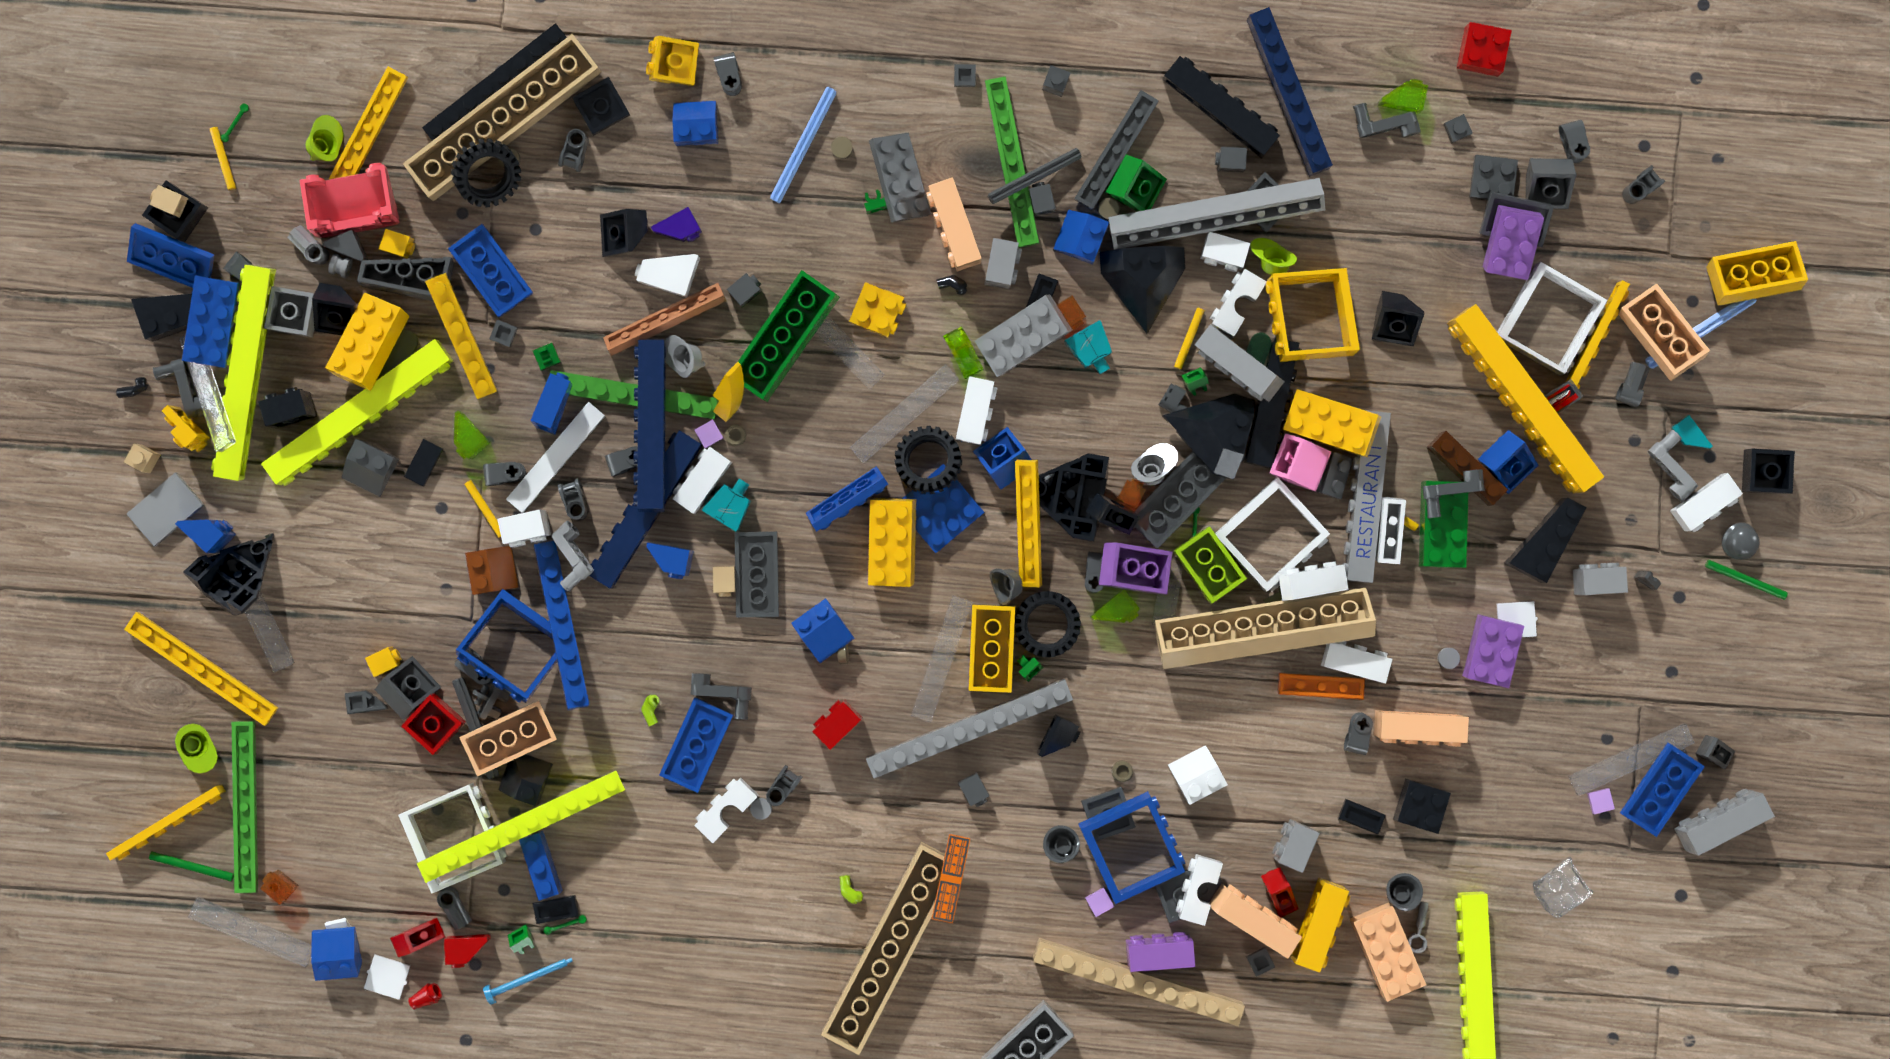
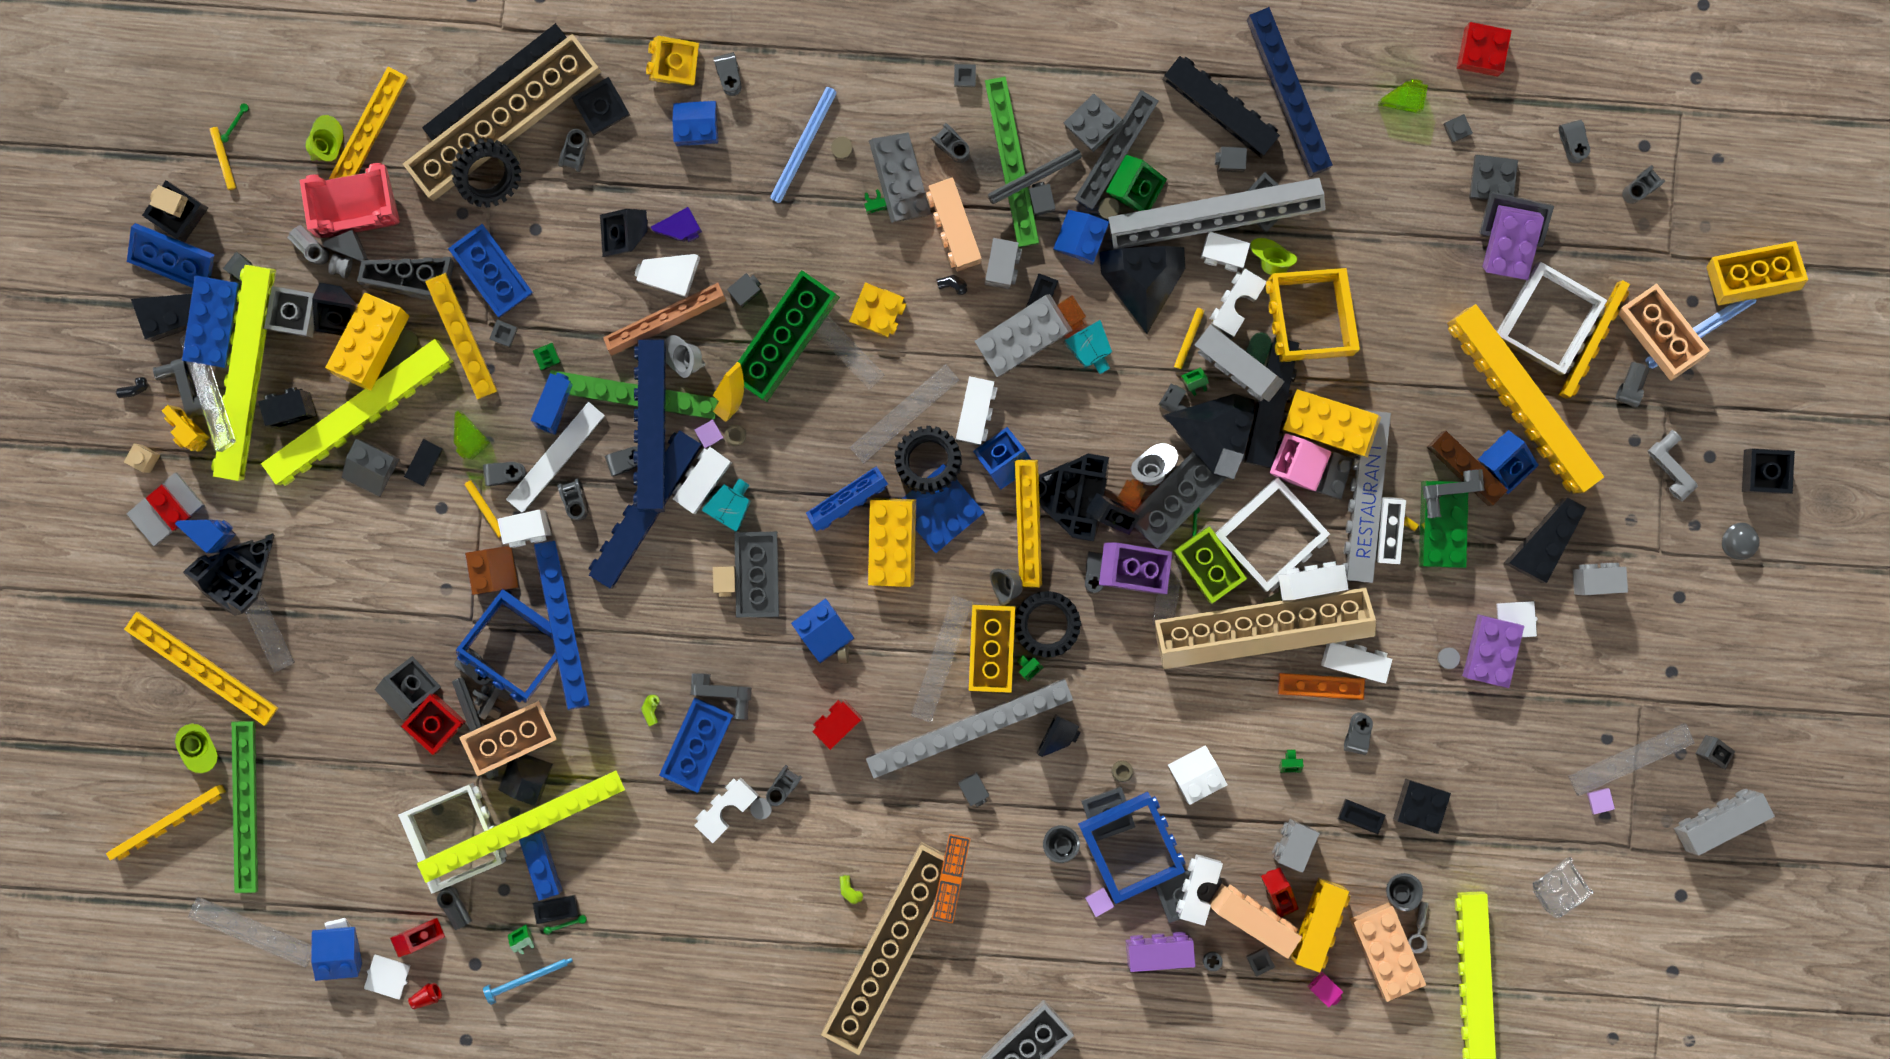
green bar [149,851,234,882] -> none
clear orange brick [260,870,299,905] -> none
dark grey tile [345,690,388,714] -> none
yellow brick [365,646,402,677] -> none
yellow brick [379,229,415,259] -> none
red slope [444,934,491,968] -> none
light grey beam [551,521,594,592] -> none
blue slope [646,542,694,579] -> none
clear neon green slope [943,326,984,379] -> none
tan brick [1033,938,1245,1027] -> none
dark grey brick [1042,65,1070,97] -> none
clear neon green slope [1090,589,1140,623] -> none
dark grey beam [1353,103,1421,138] -> none
black slope [1372,291,1424,347] -> none
light nougat brick [1374,710,1469,747] -> none
dark grey slope [1526,158,1576,209] -> none
slope [1544,379,1583,413] -> none
blue plate [1620,743,1705,837] -> none
dark grey tile [1634,571,1661,590] -> none
white brick [1670,473,1743,532] -> none
teal tile [1671,415,1713,449] -> none
green bar [1705,559,1788,600] -> none
none -> red plate [146,484,191,531]
none -> dark grey piece [930,123,970,163]
none -> dark grey plate [1063,94,1124,152]
none -> dark grey bush [1203,952,1223,971]
none -> green tile [1279,750,1304,773]
none -> dark pink brick [1307,971,1343,1007]

